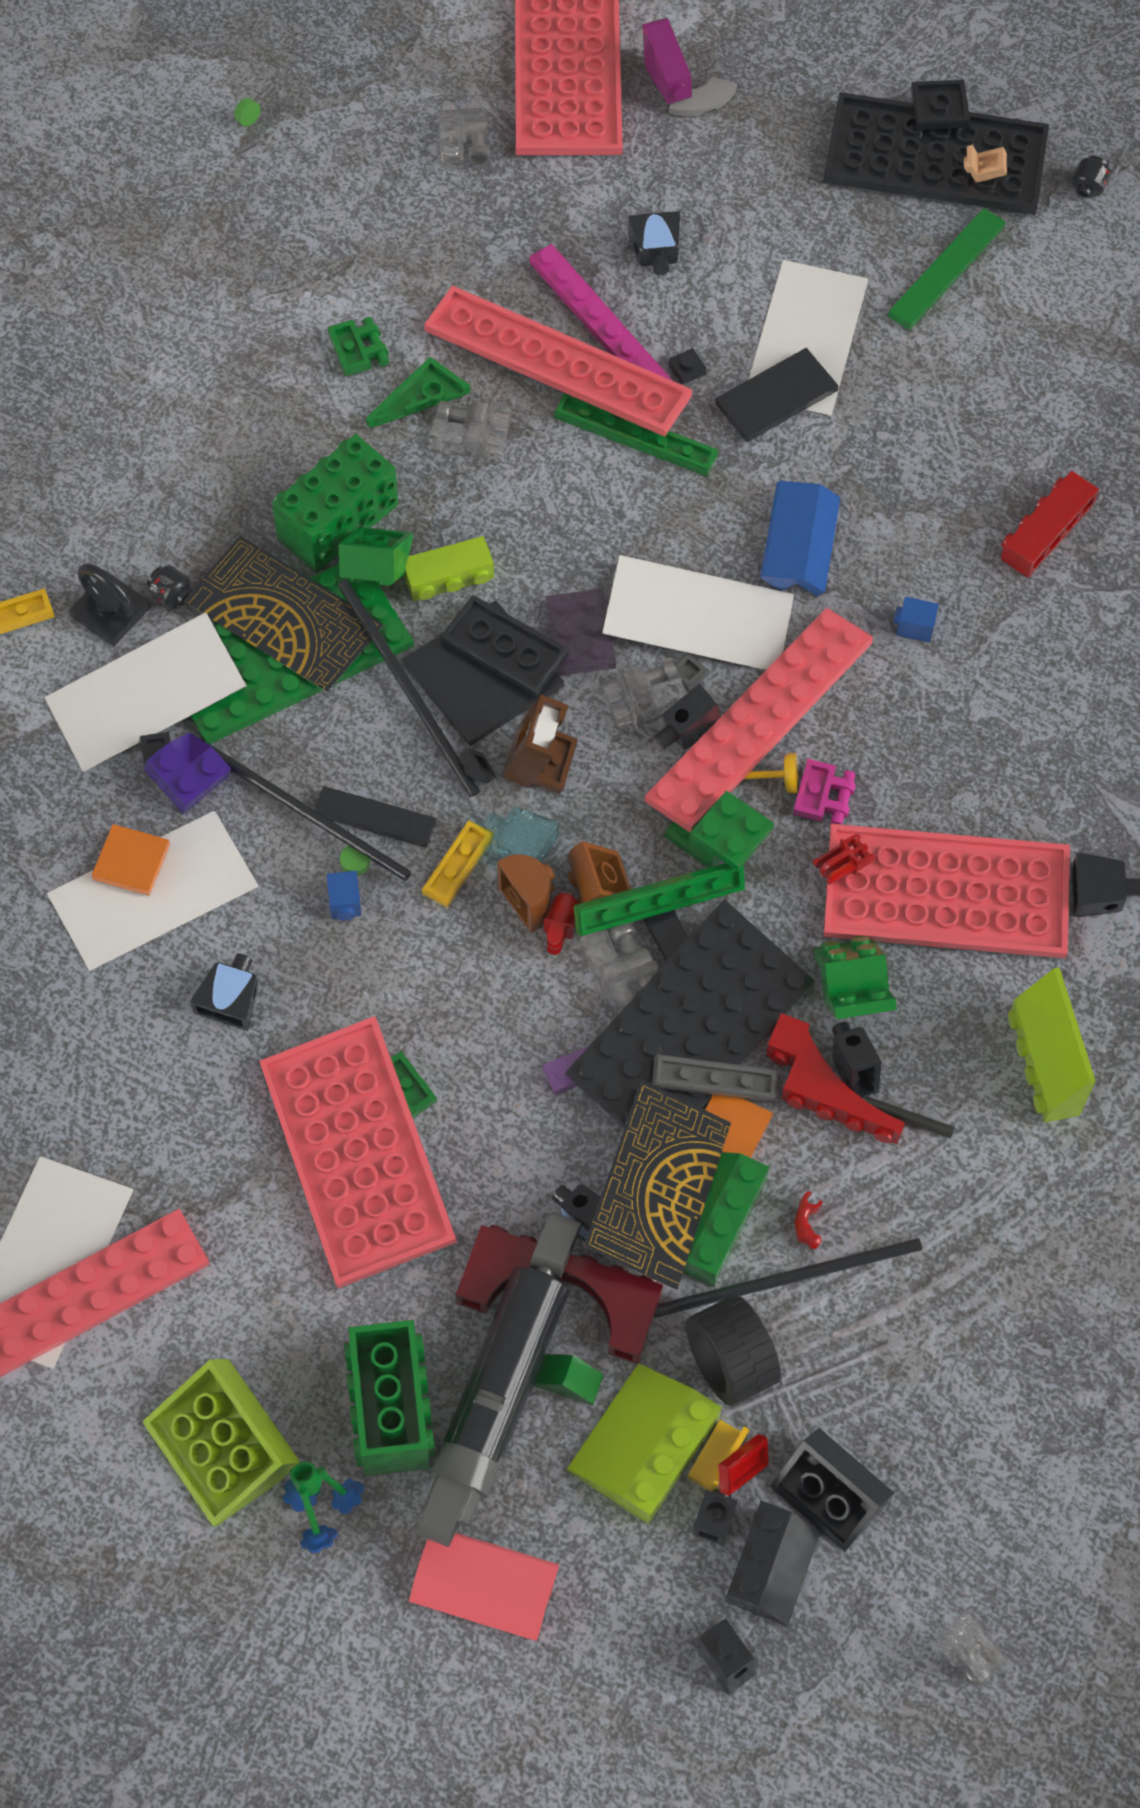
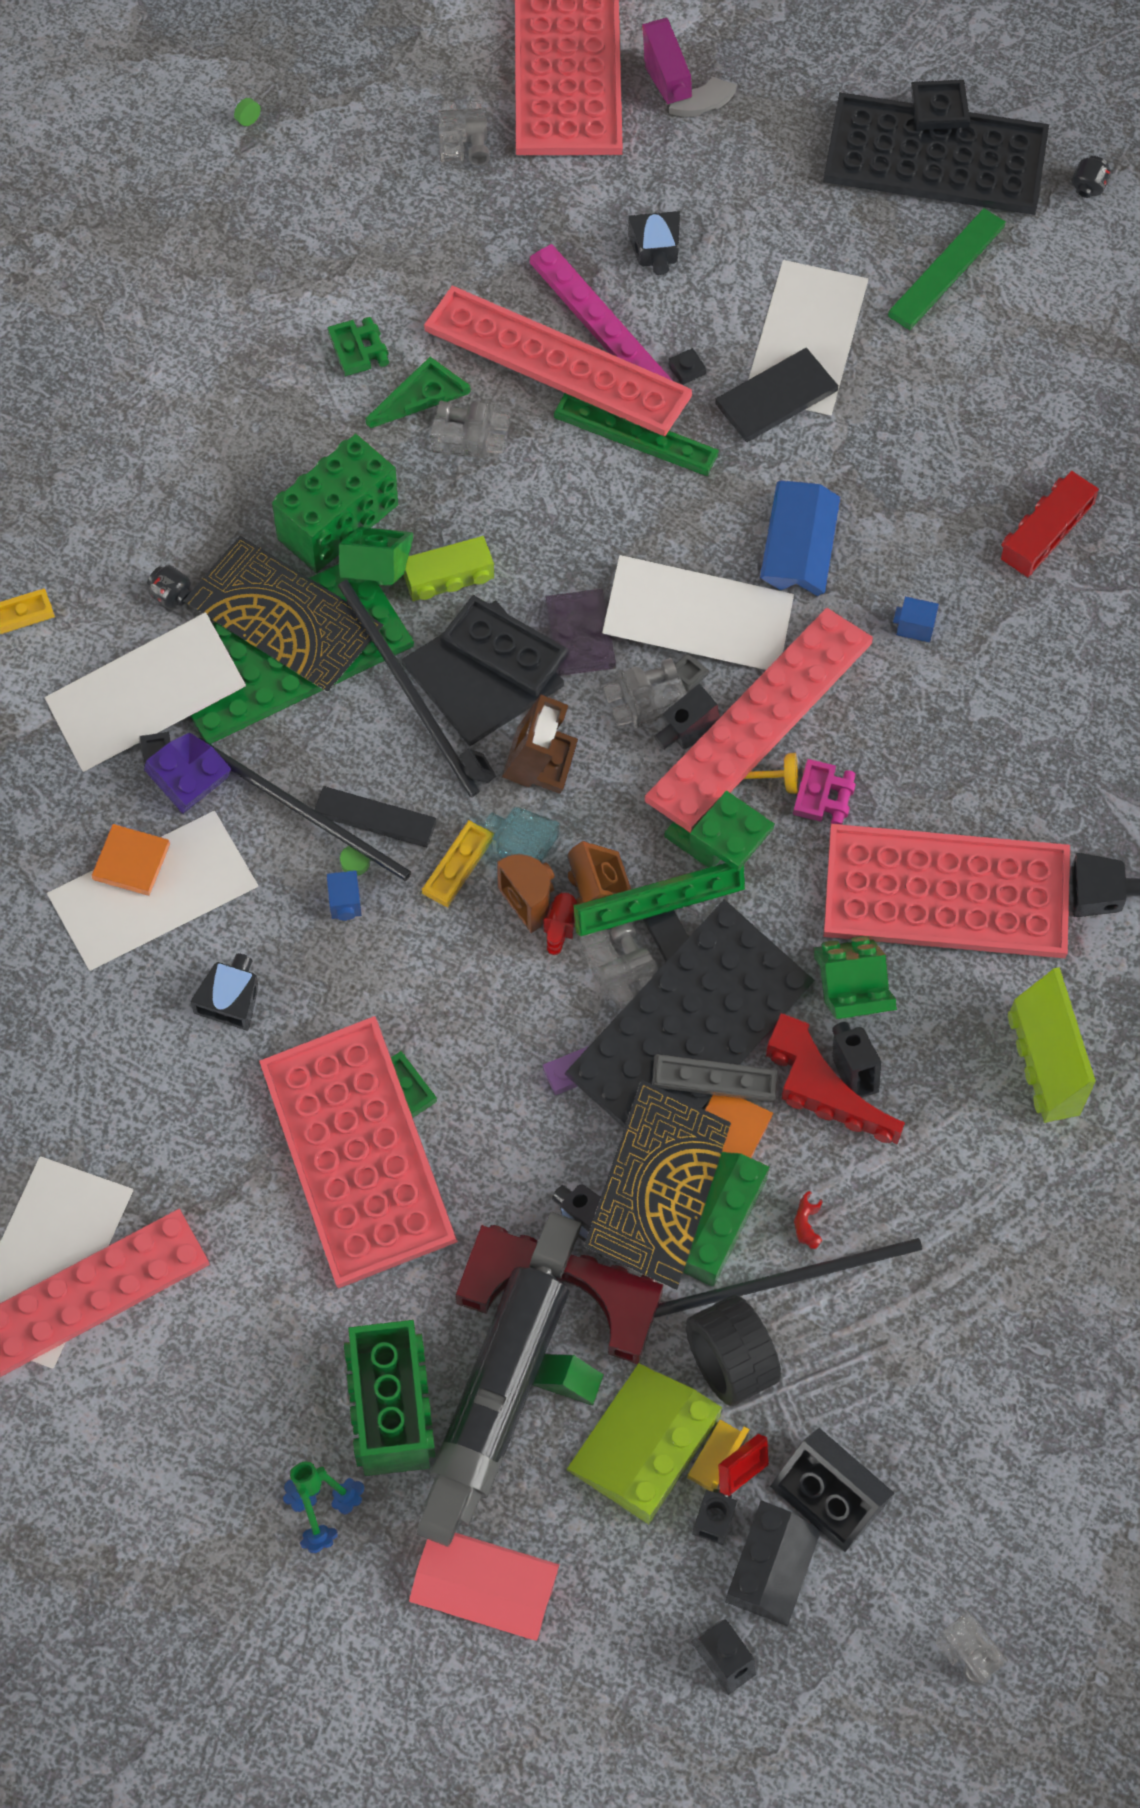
black tile [69,563,151,647] -> none
lime slope [142,1359,300,1527] -> none
red arm [812,833,876,886] -> none
pearl dark grey bar [865,1096,955,1139] -> none
light nougat bracket [964,145,1007,183] -> none

